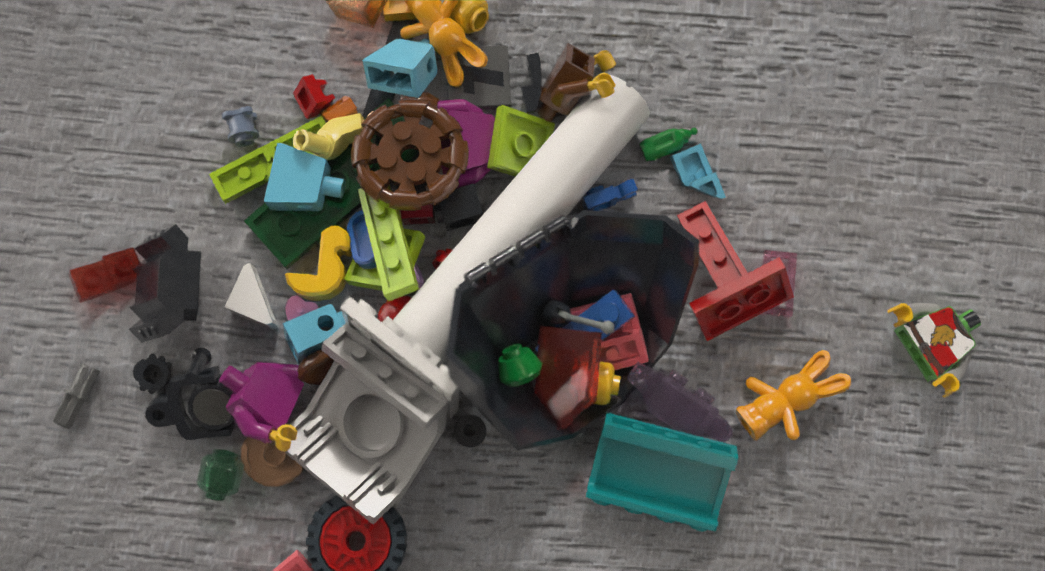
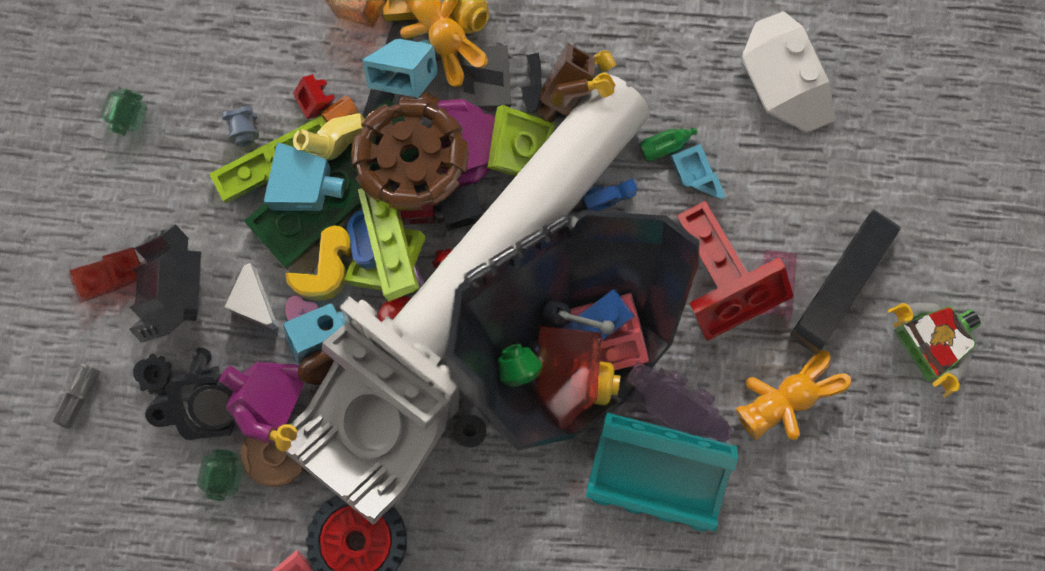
none -> clear green head [100,86,148,136]
none -> white wedge [741,11,835,133]
none -> black beam [789,209,901,355]

